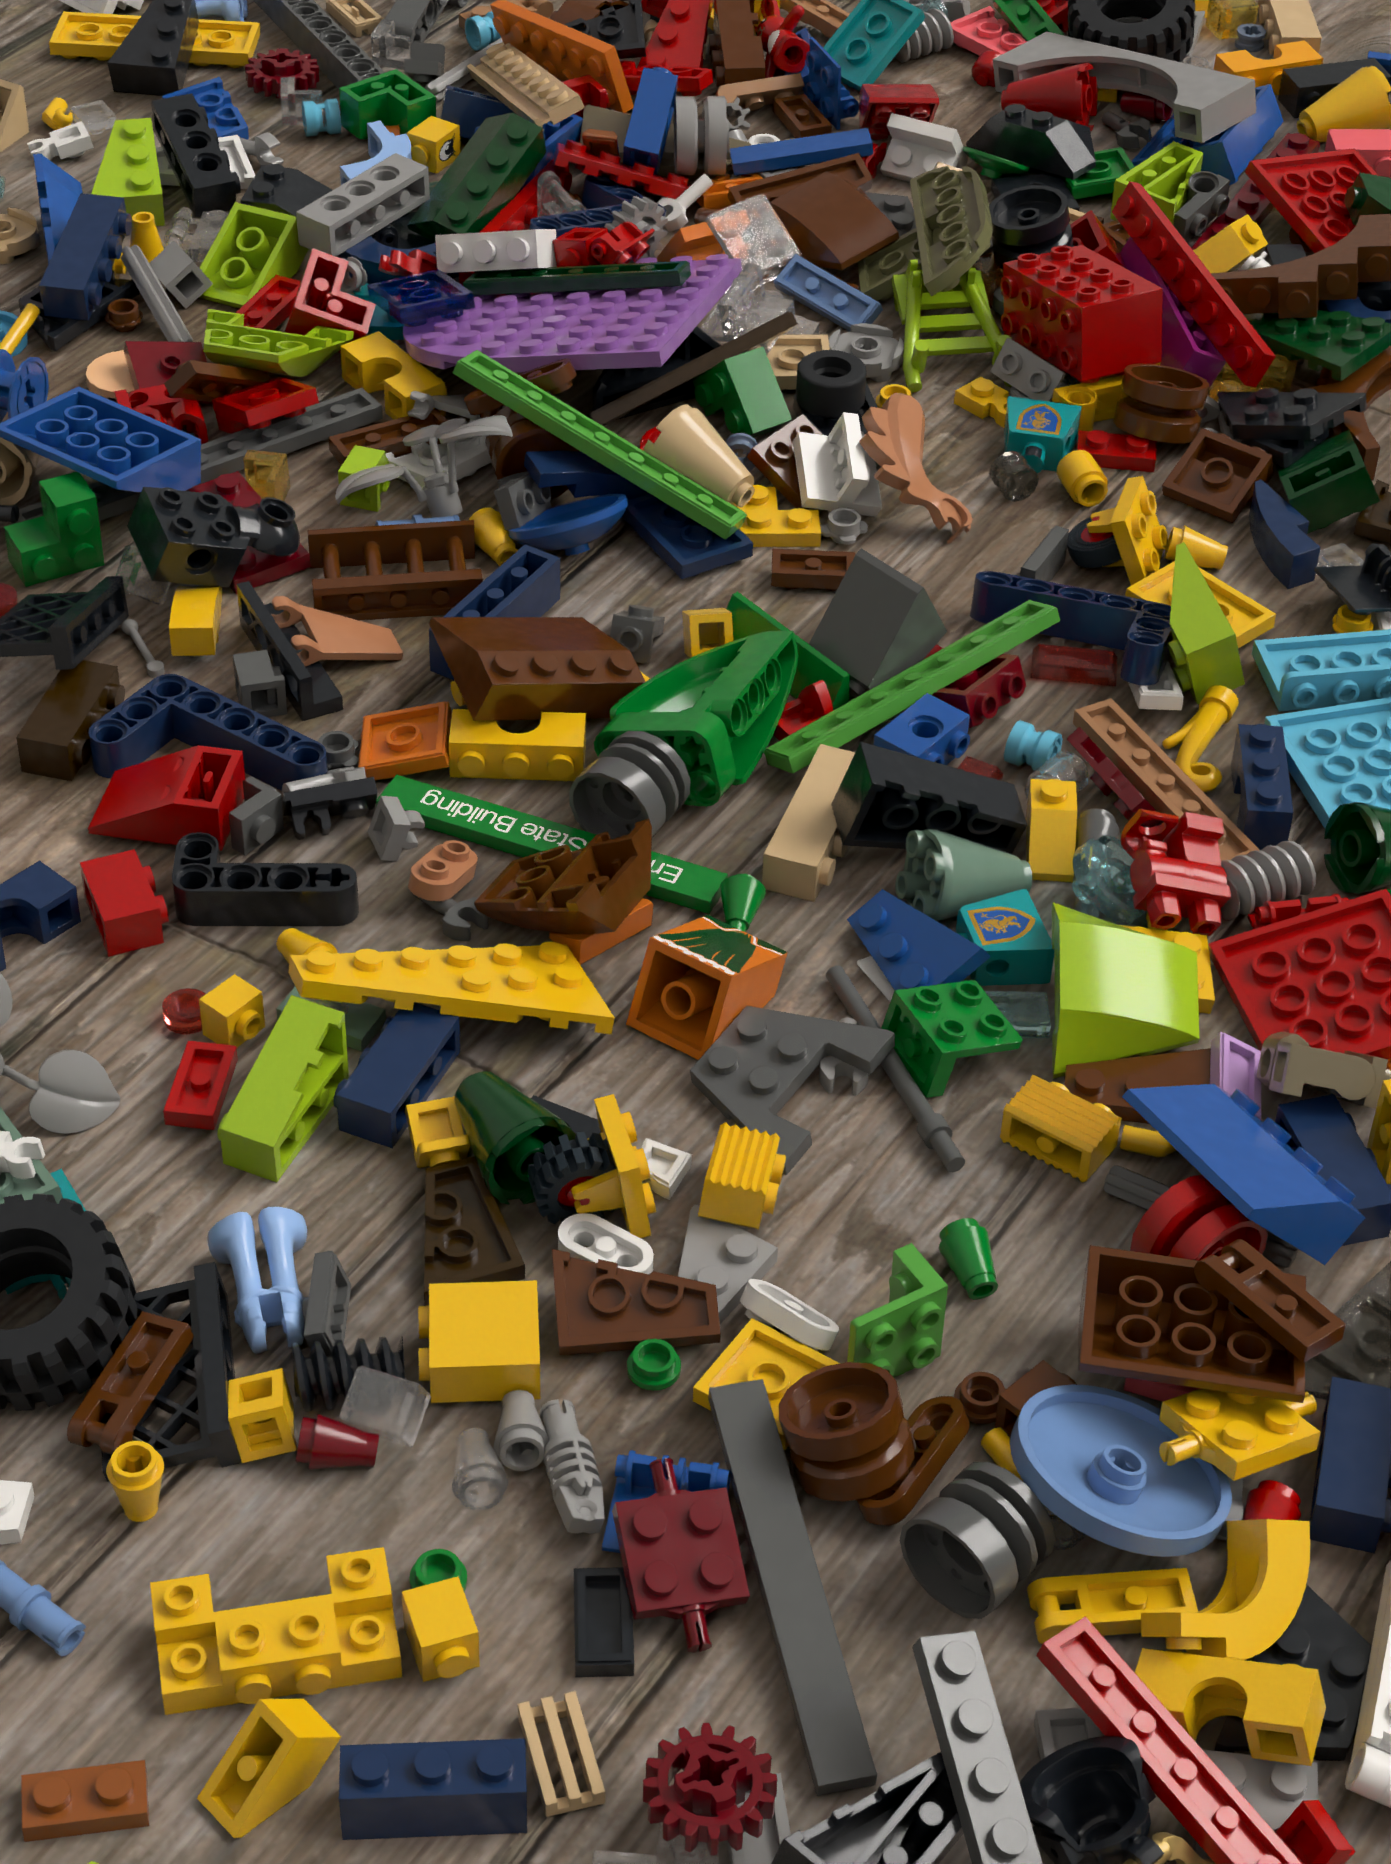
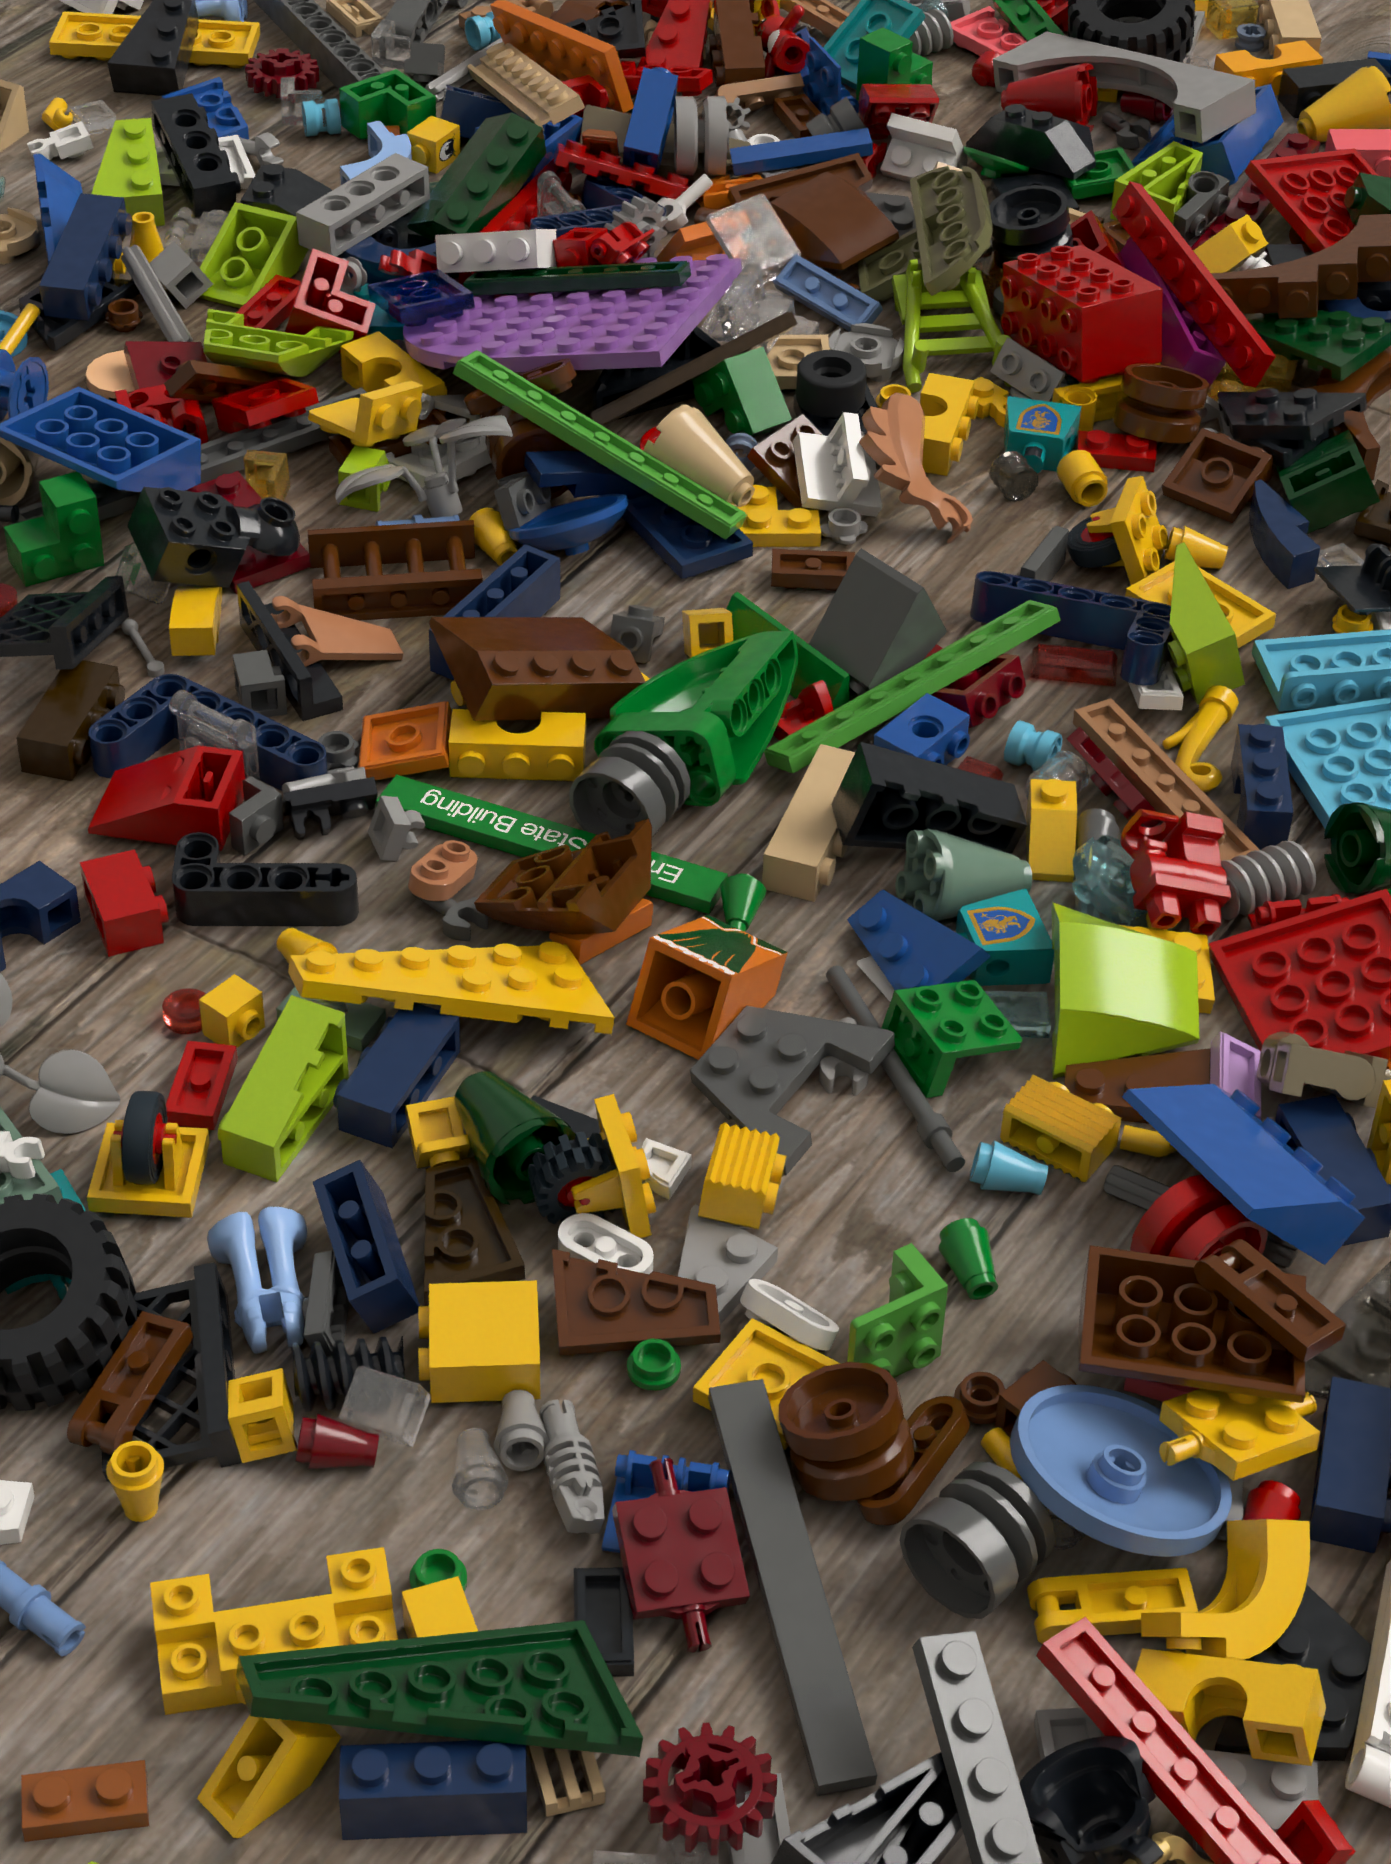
none -> yellow plate [87,1091,210,1218]
none -> clear plate [169,690,260,781]
none -> dark green wing [236,1620,643,1757]
none -> yellow bracket [308,380,423,447]
none -> dark blue brick [313,1160,420,1334]
none -> dark grey wheel [805,96,866,136]
none -> green brick [856,27,933,101]
none -> yellow arch [920,373,979,476]
none -> medium azure cone [970,1140,1048,1195]

